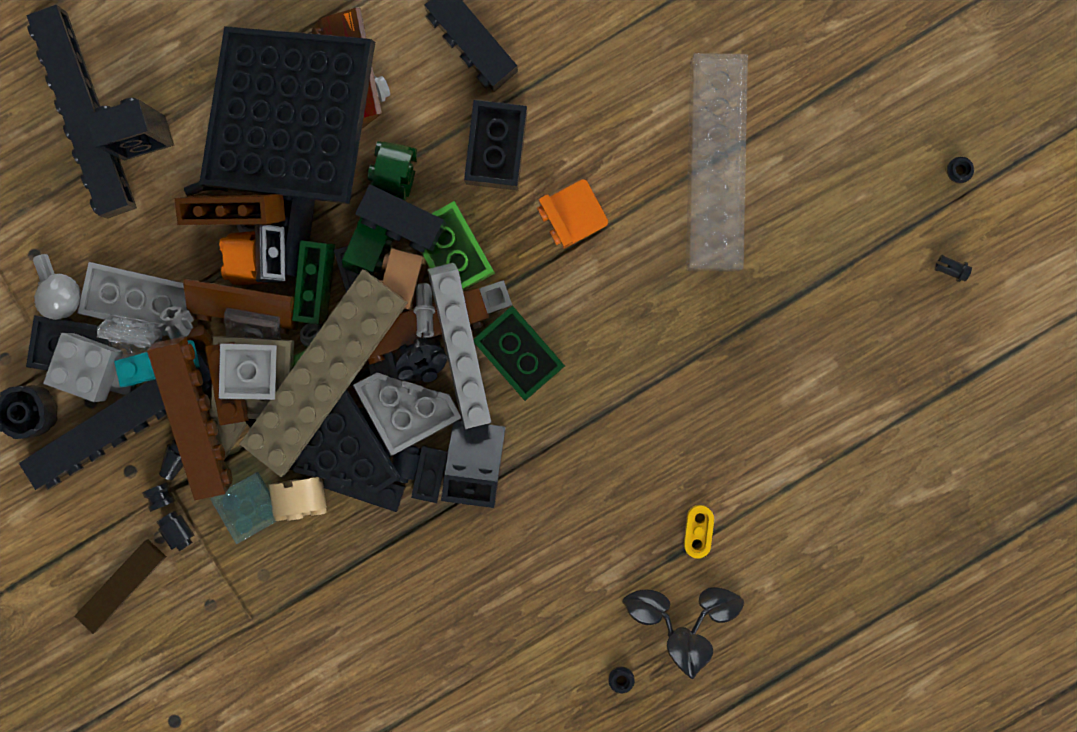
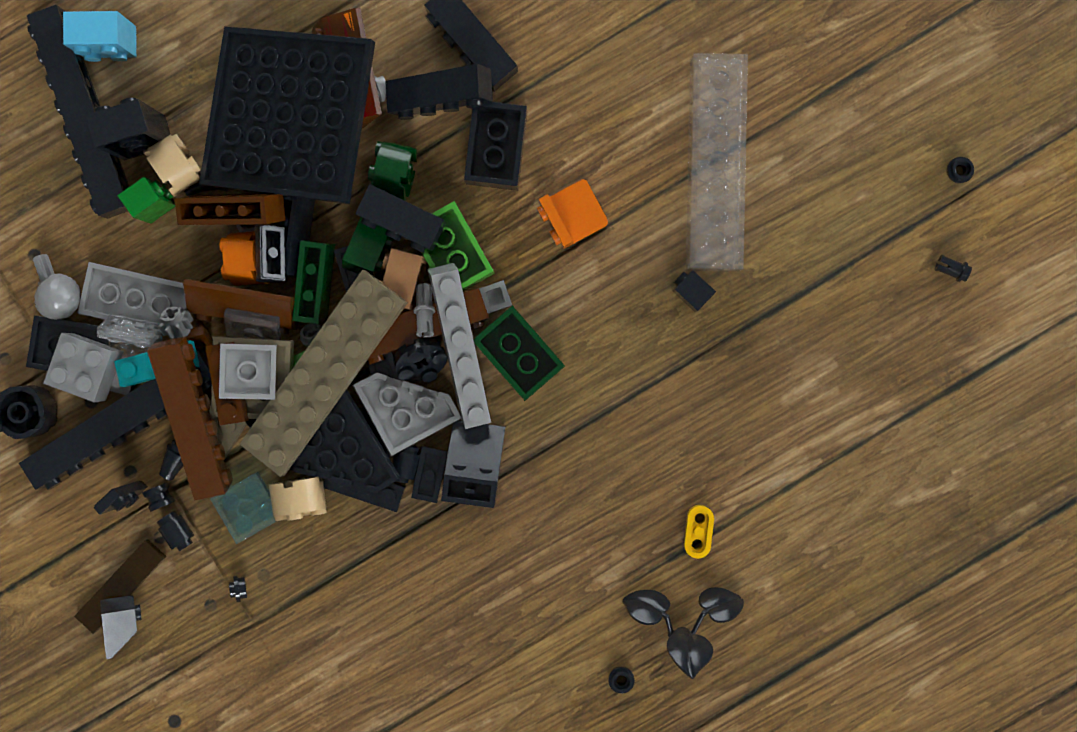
none -> medium azure brick [63,11,137,62]
none -> black plate [94,480,148,515]
none -> slope [100,595,142,659]
none -> green brick [117,177,175,223]
none -> tan brick [143,134,201,197]
none -> black plate [229,576,247,602]
none -> black brick [385,64,493,120]
none -> black brick [672,270,716,312]

